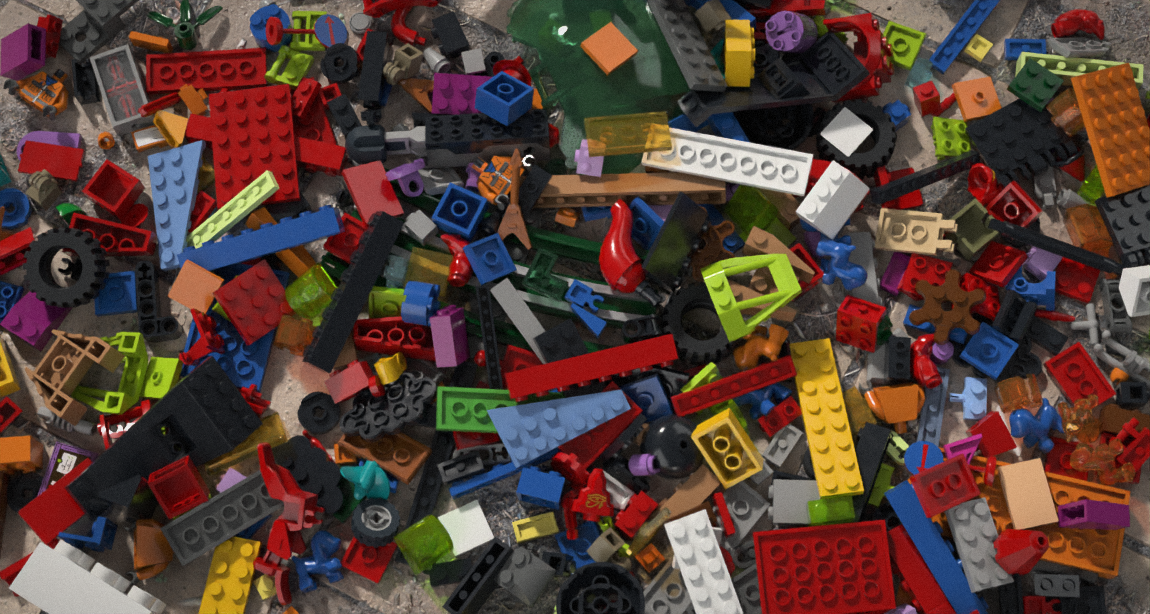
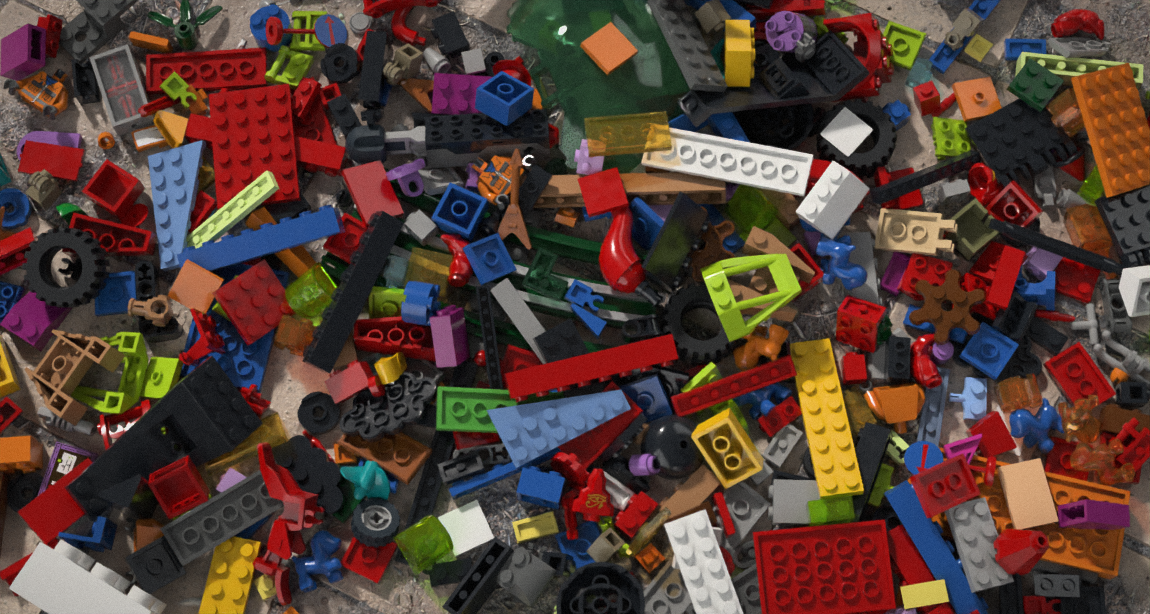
none -> black plate [124,536,186,594]
none -> medium nougat connector [128,295,173,327]
none -> lime plate [159,71,197,109]
none -> red tile [578,167,629,218]
none -> light grey plate [795,33,816,63]
none -> red brick [840,352,867,385]
none -> light yellow tile [900,579,949,609]
none -> light grey piece [937,179,971,206]
none -> dark tan brick [943,8,985,51]
none -> red tile [986,245,1025,310]

